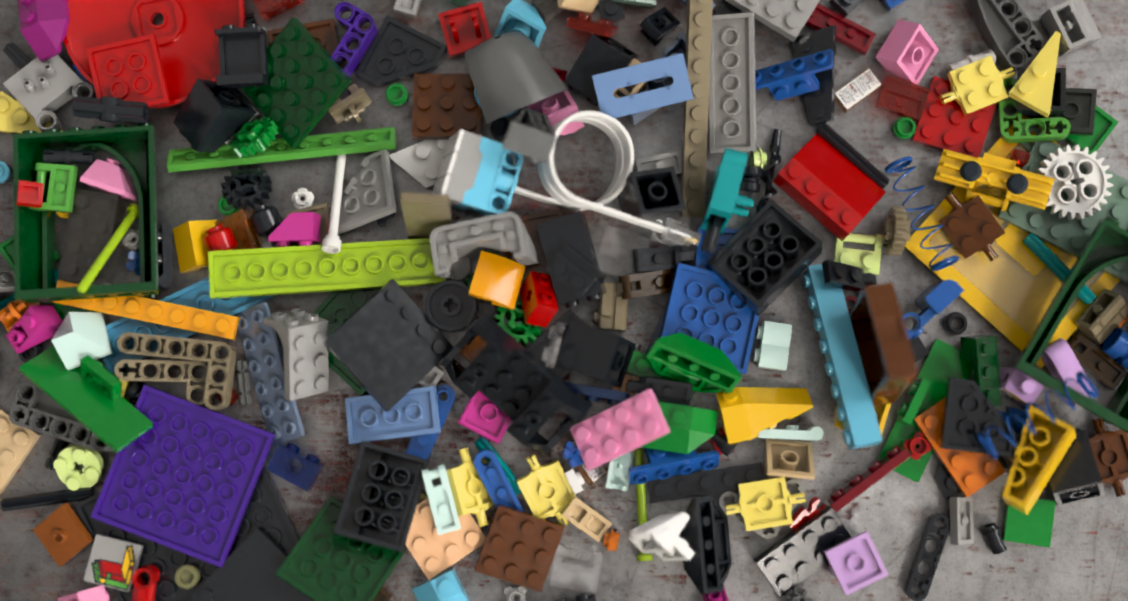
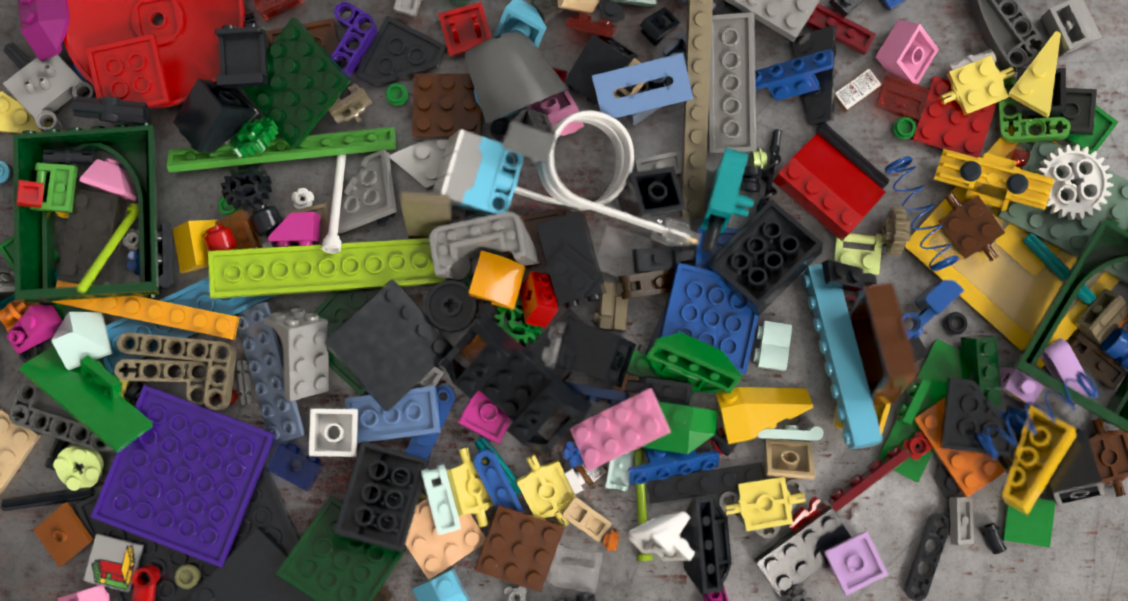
none -> white slope [309,409,358,457]

